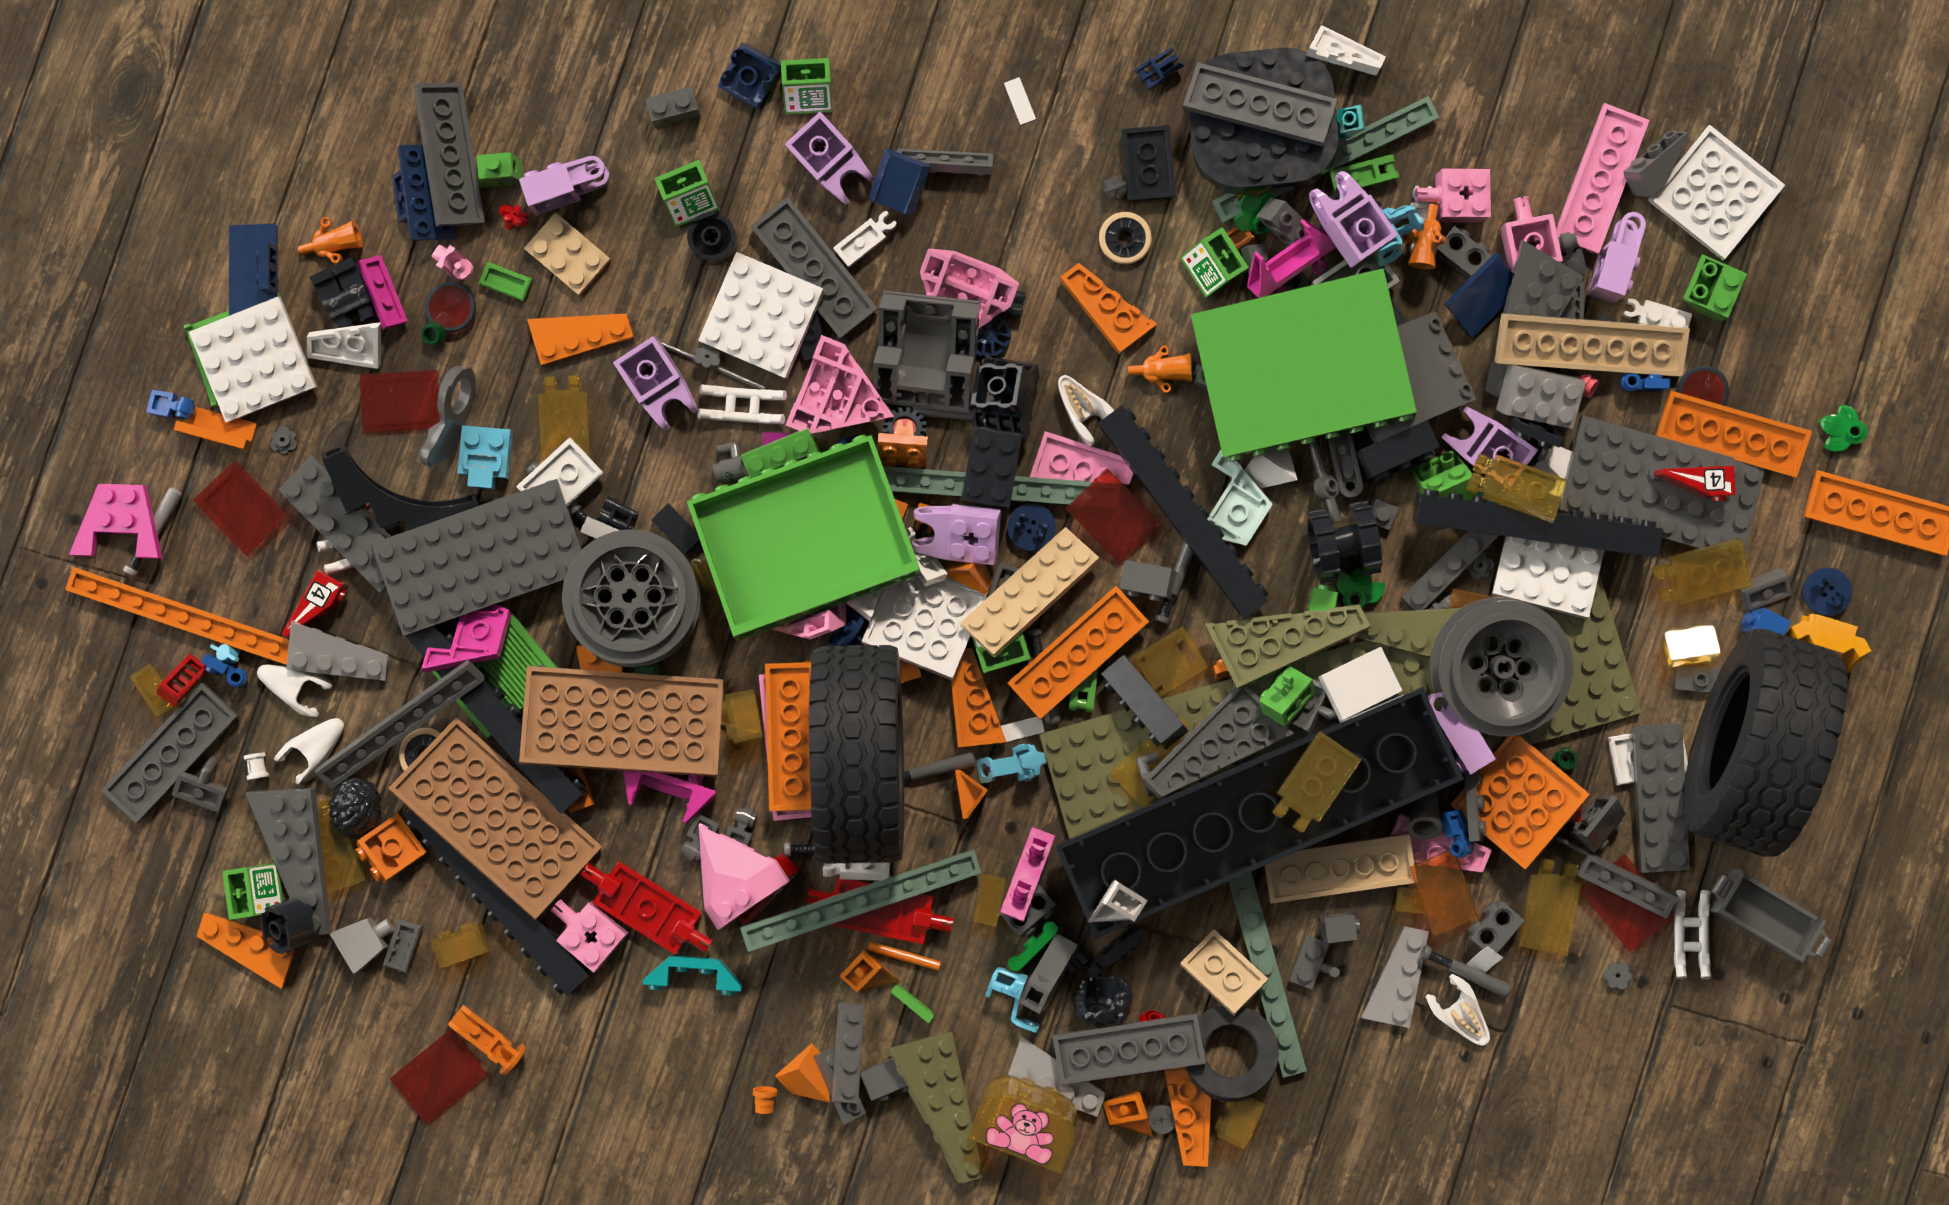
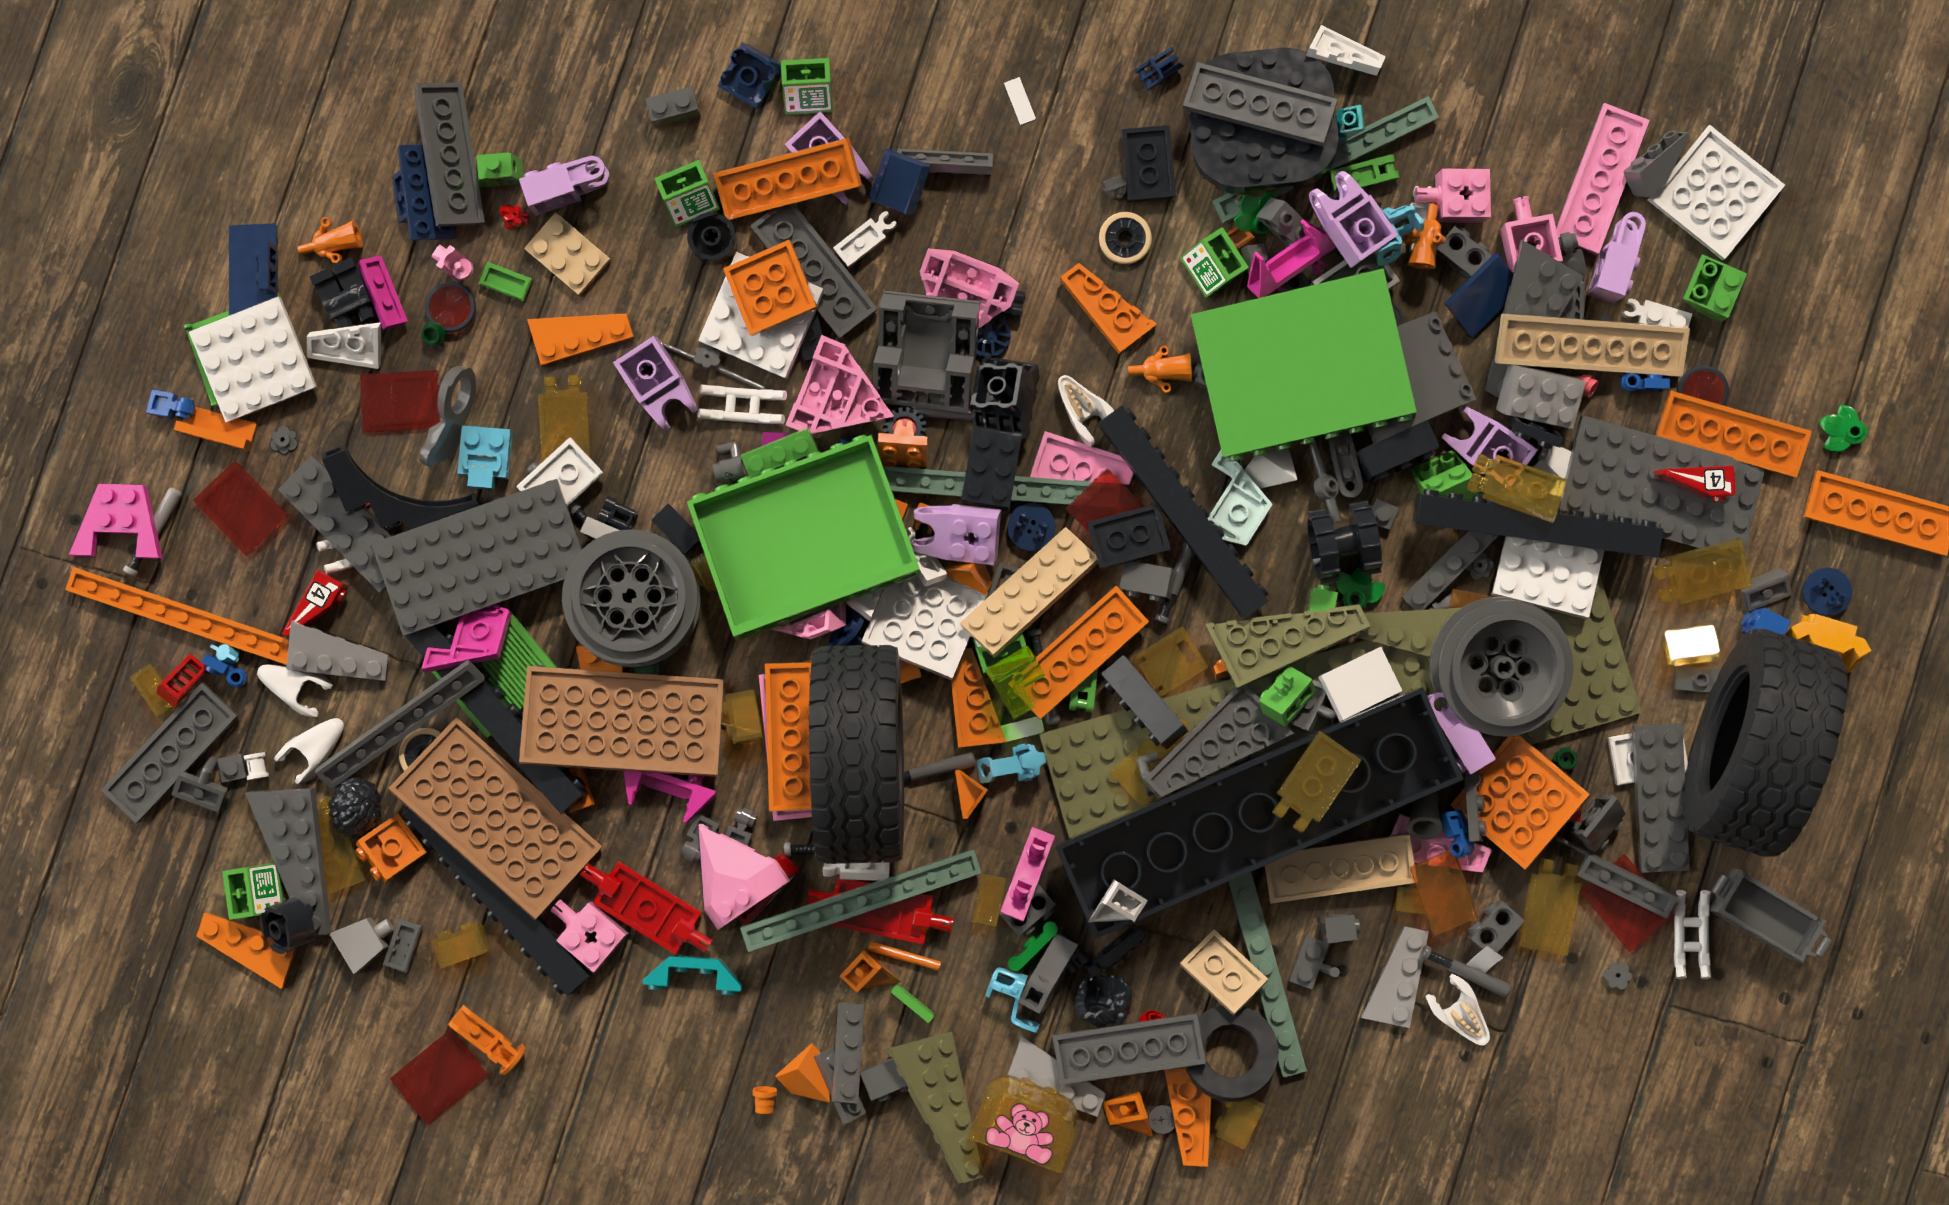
none -> dark grey plate [217,754,248,783]
none -> orange plate [713,138,862,220]
none -> orange plate [723,240,818,336]
none -> clear neon green panel [985,646,1046,719]
none -> black plate [1087,503,1171,570]

